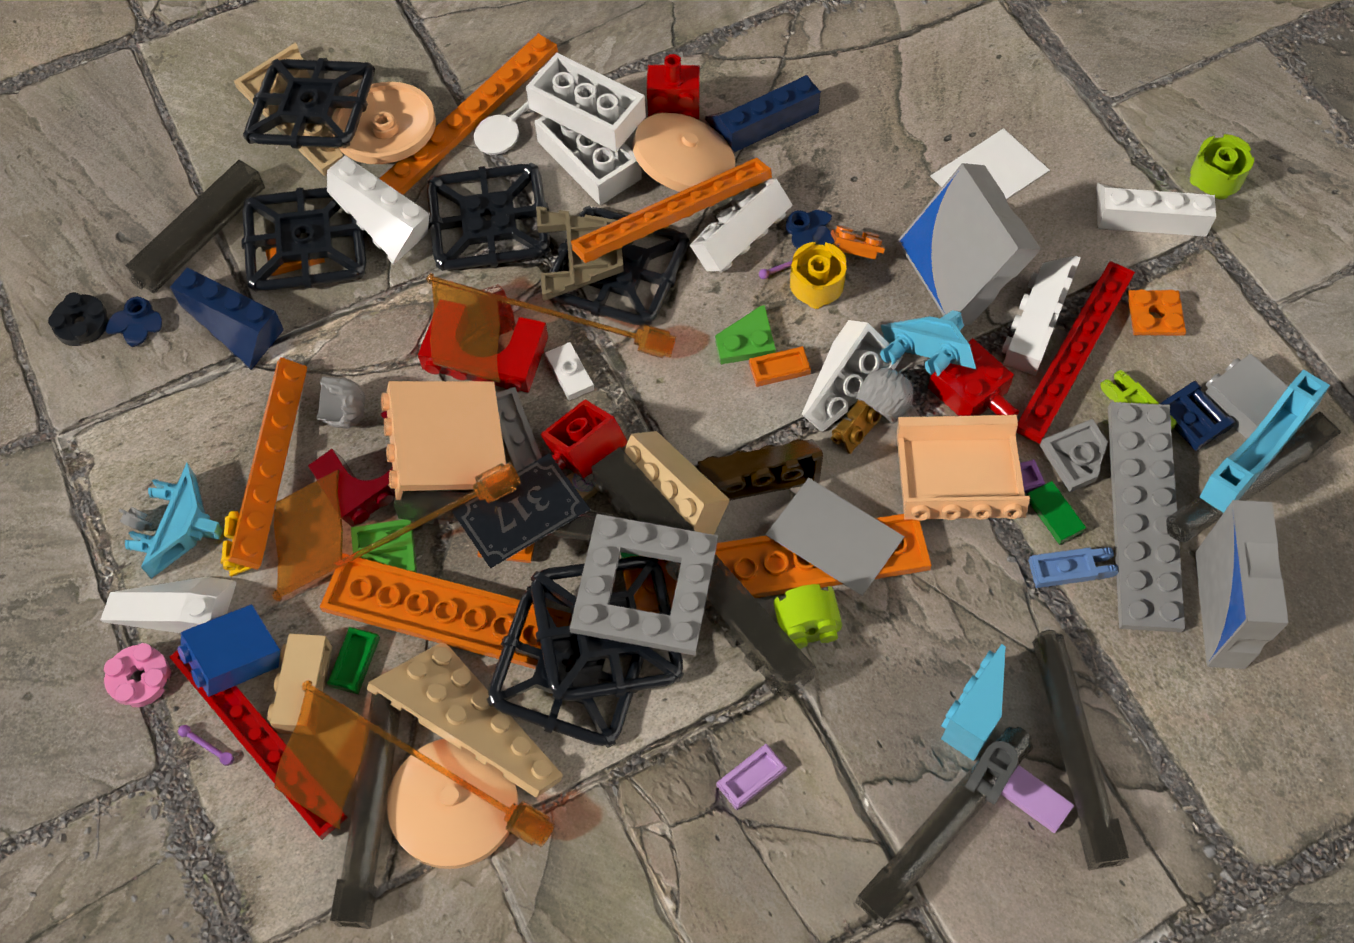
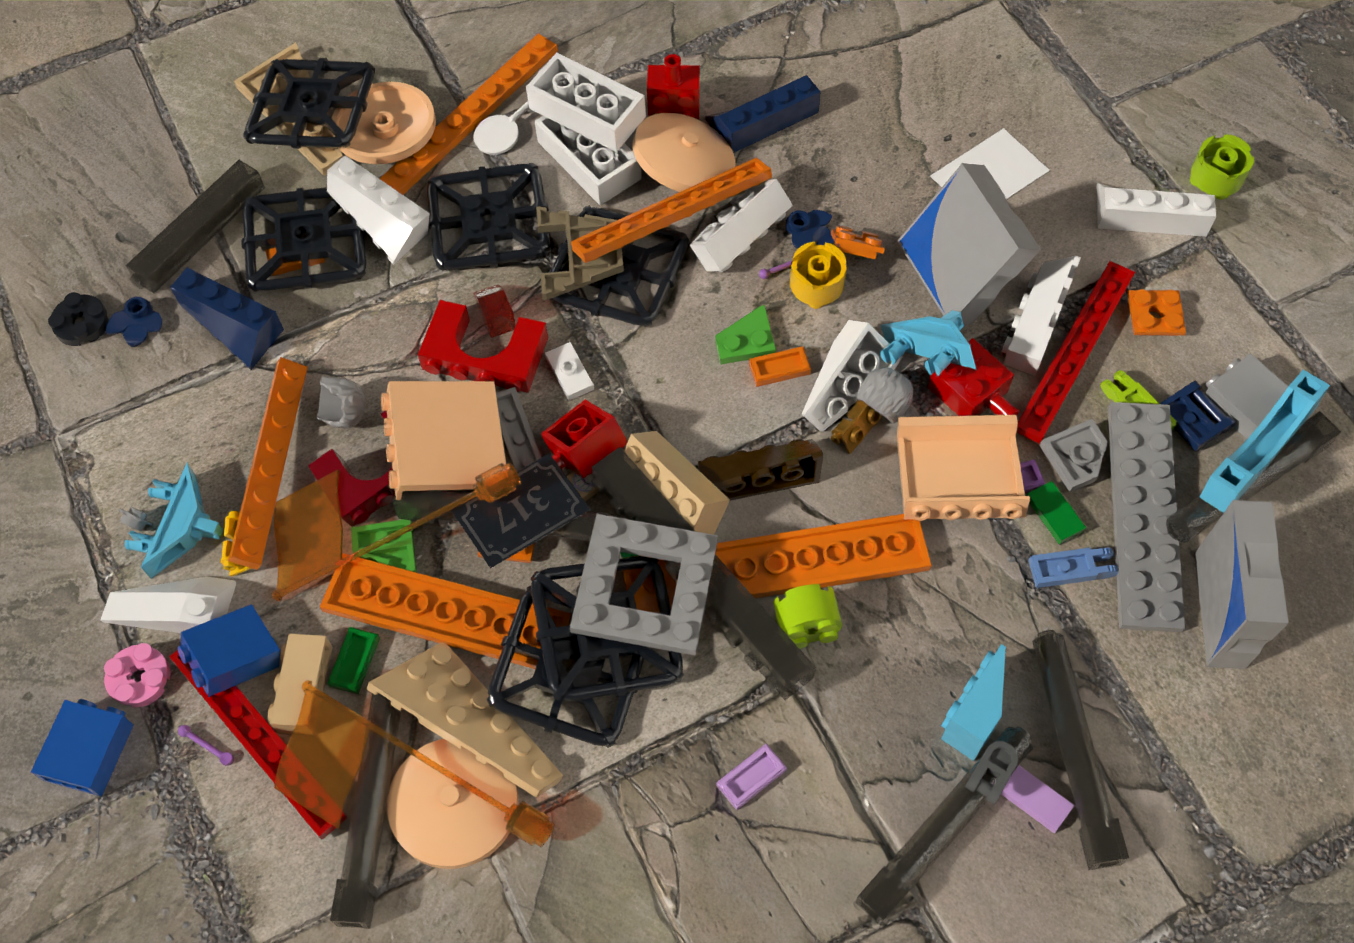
clear orange flag [426,273,677,383] -> none
light grey sticker [765,478,905,596] -> none
none -> blue brick [31,699,134,797]

